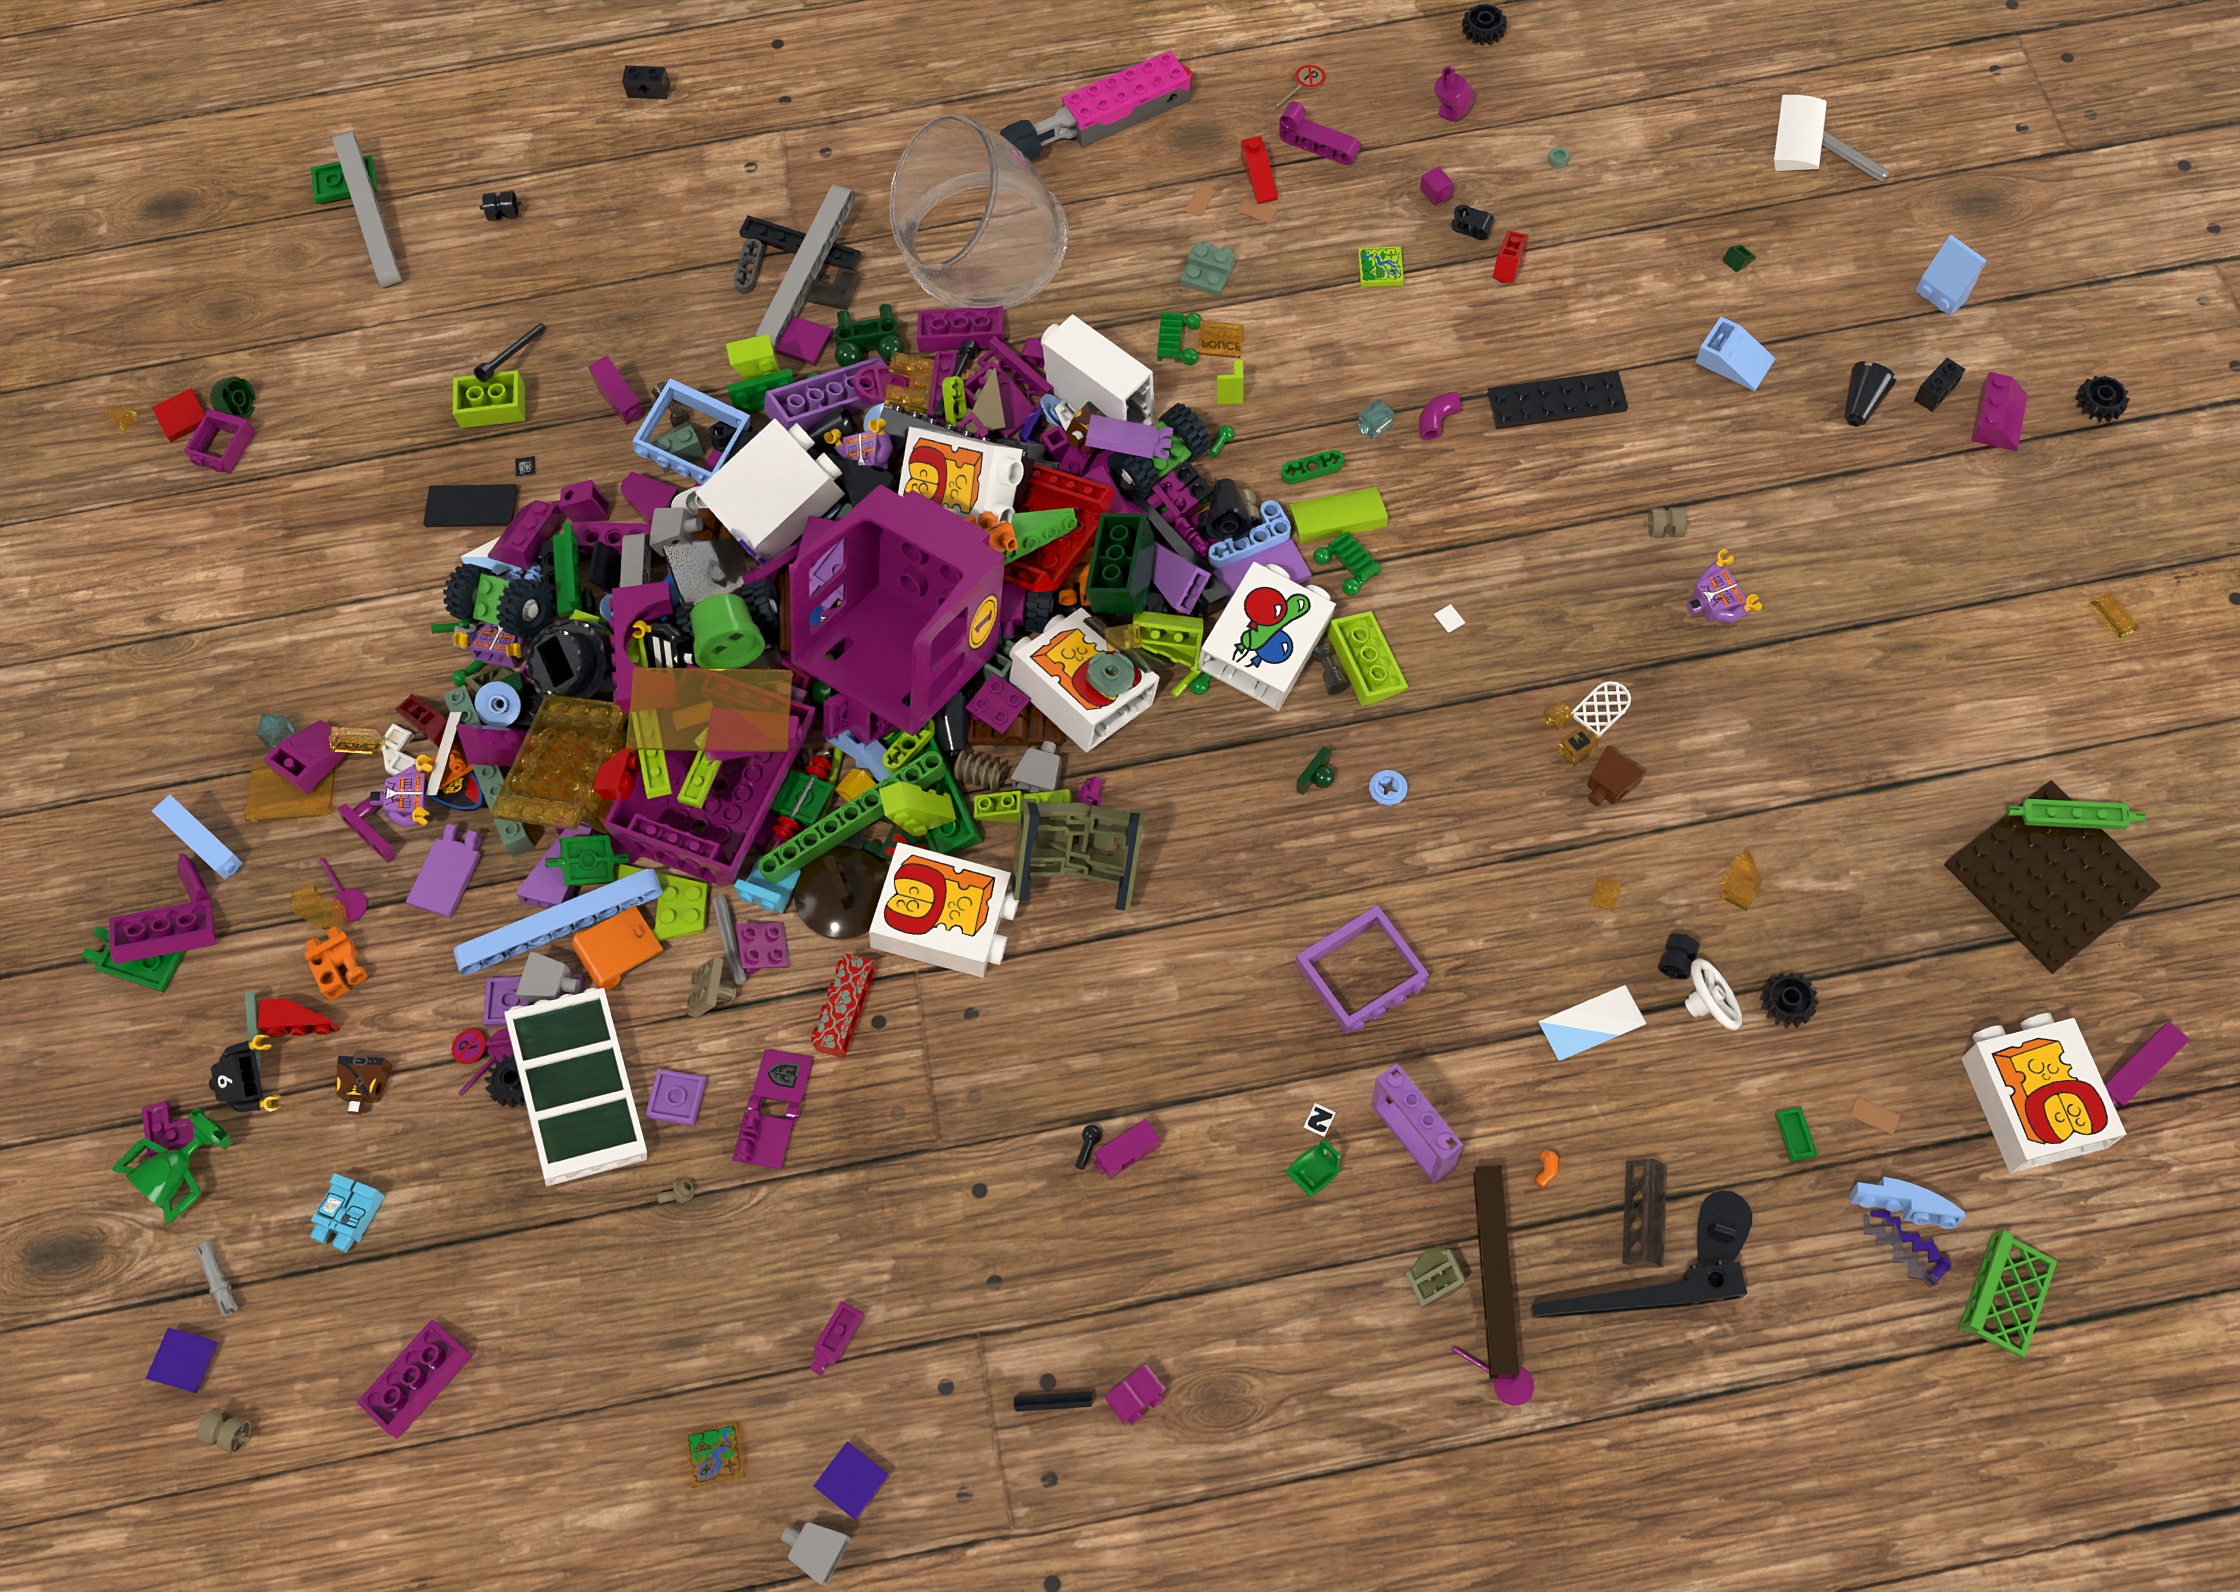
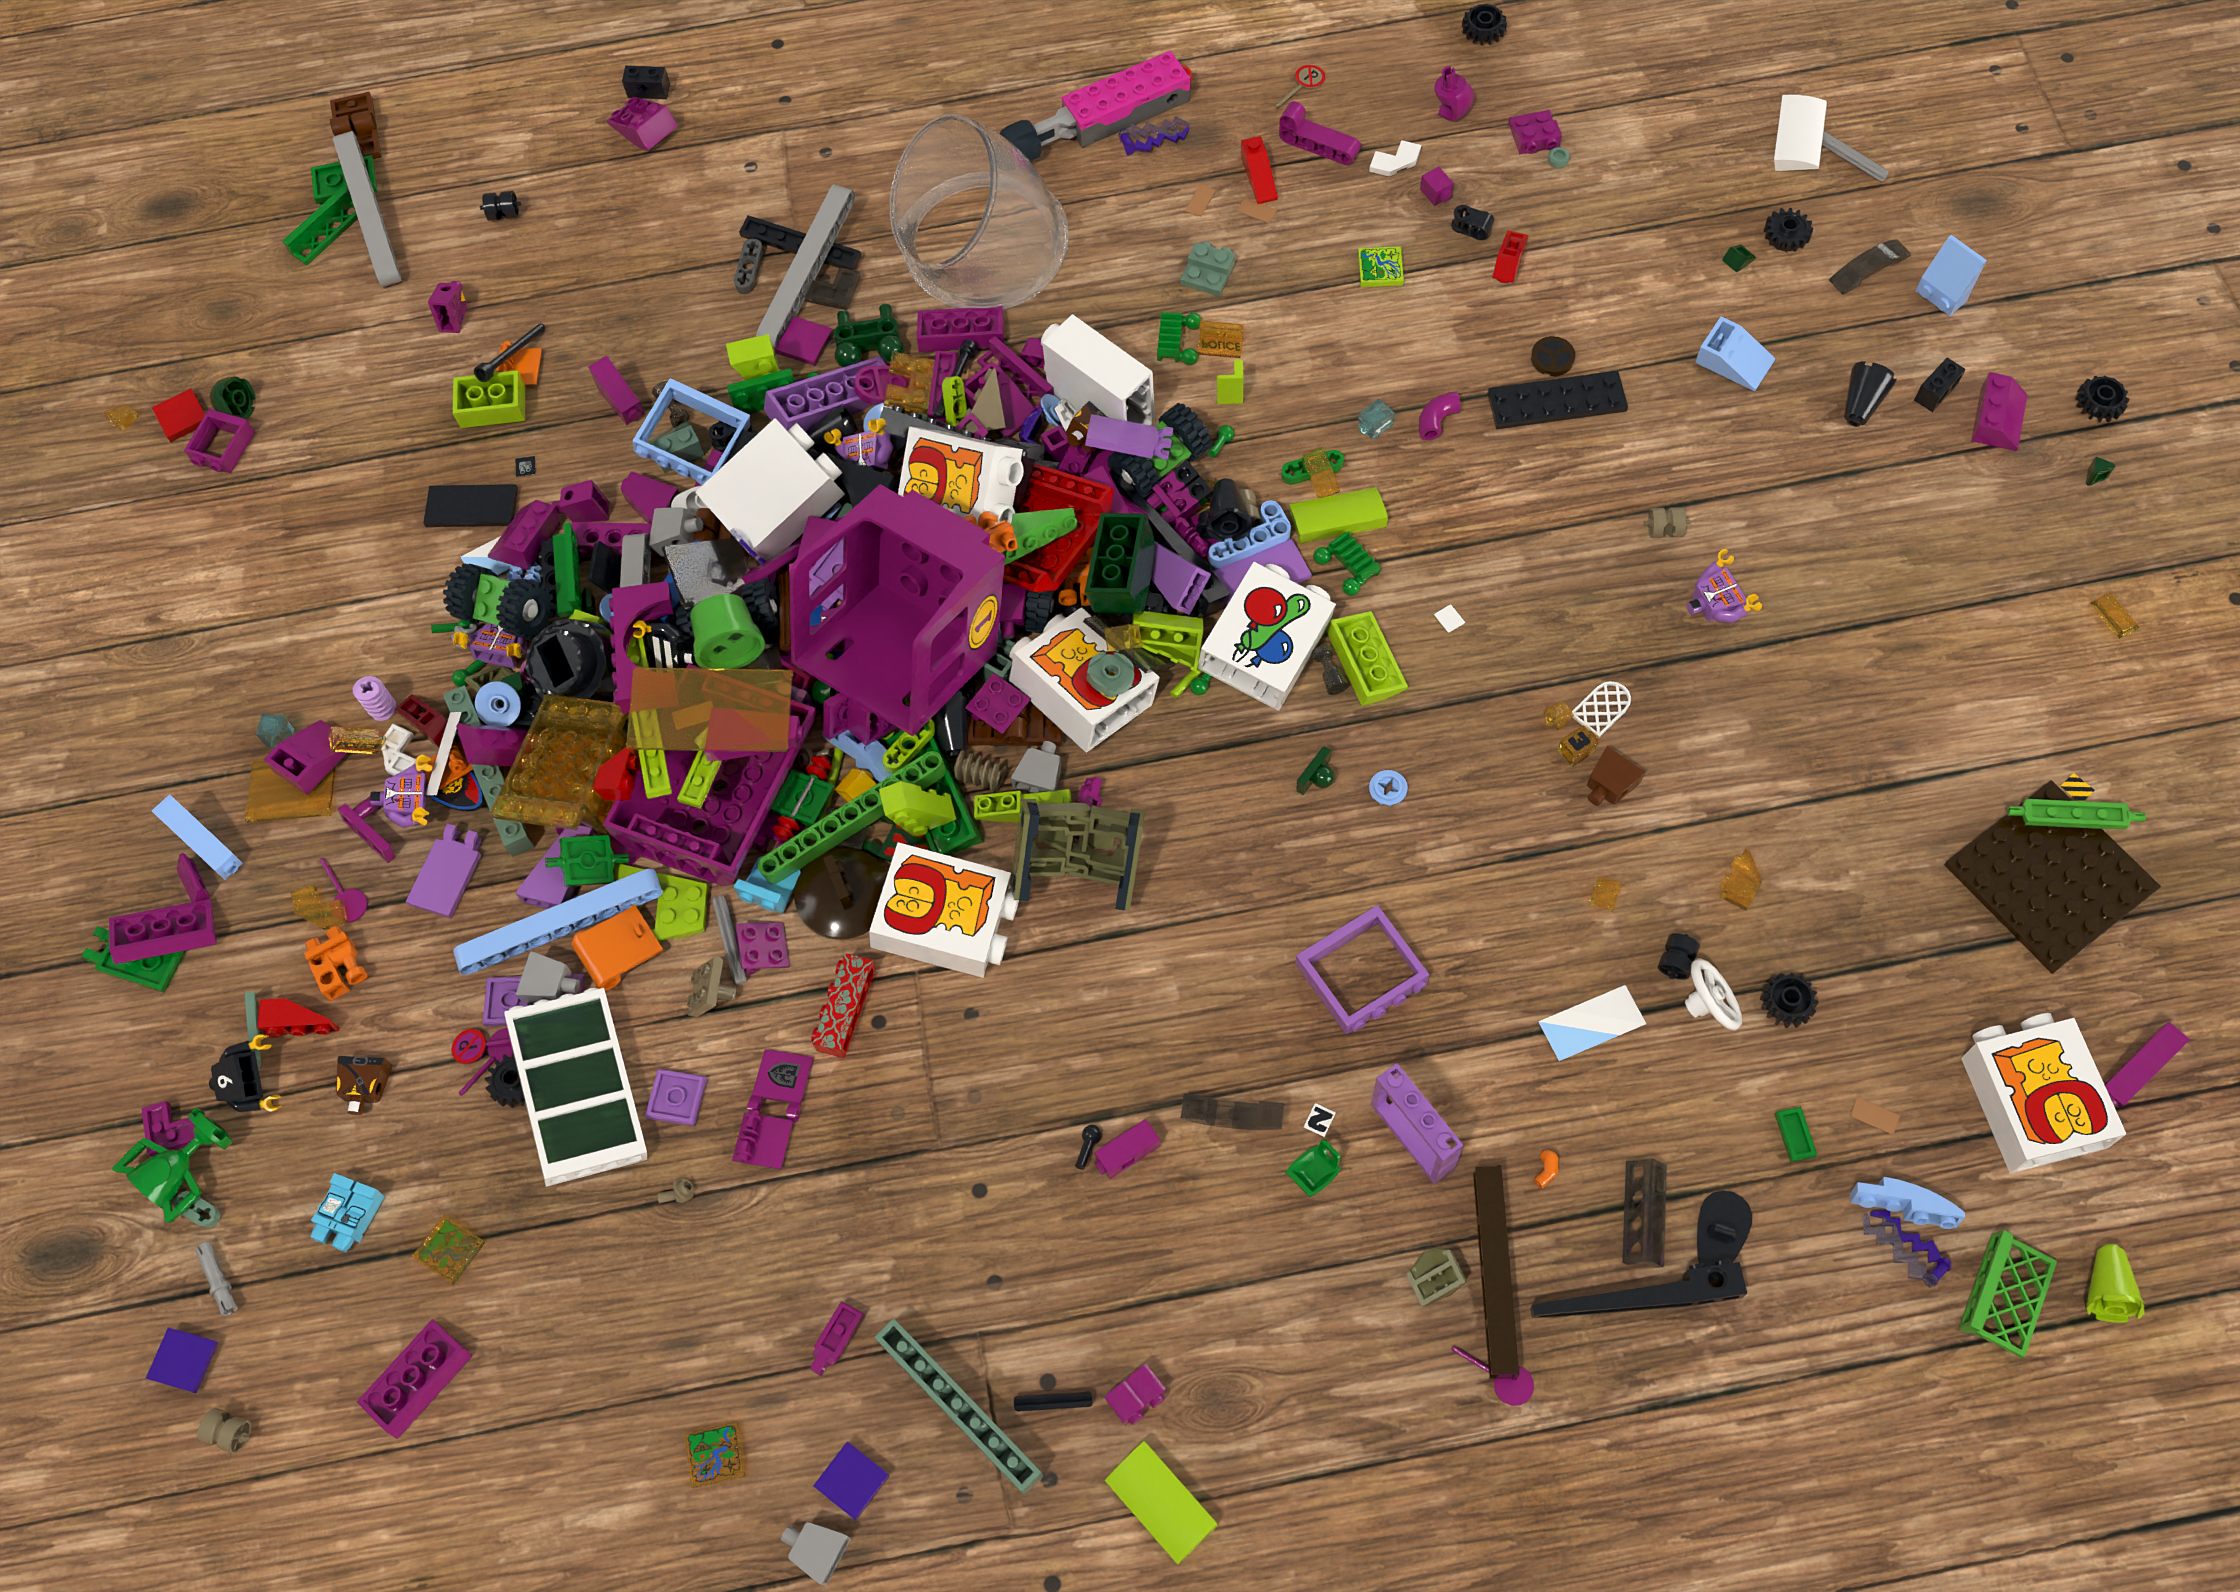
none -> sand green beam [174,1191,221,1229]
none -> green fence [282,187,358,266]
none -> reddish brown plate [330,91,382,159]
none -> lavender piece [353,676,397,721]
none -> clear yellow tile [412,1214,486,1286]
none -> magenta torso [428,281,467,333]
none -> orange hinge [496,341,542,385]
none -> magenta slope [606,97,678,150]
none -> sand green brick [874,1318,1044,1496]
none -> lime slope [1105,1441,1218,1565]
none -> piece [1118,116,1189,155]
none -> clear smoke slope [1181,1093,1285,1130]
none -> clear yellow slope [1302,447,1340,498]
none -> white tile [1369,140,1421,176]
none -> magenta plate [1508,110,1562,155]
none -> dark brown tile [1531,336,1575,376]
none -> black gear [1763,208,1813,252]
none -> clear smoke slope [1829,239,1911,295]
none -> sticker [2060,773,2095,801]
none -> dark green slope [2086,457,2115,486]
none -> lime cone [2086,1244,2145,1323]

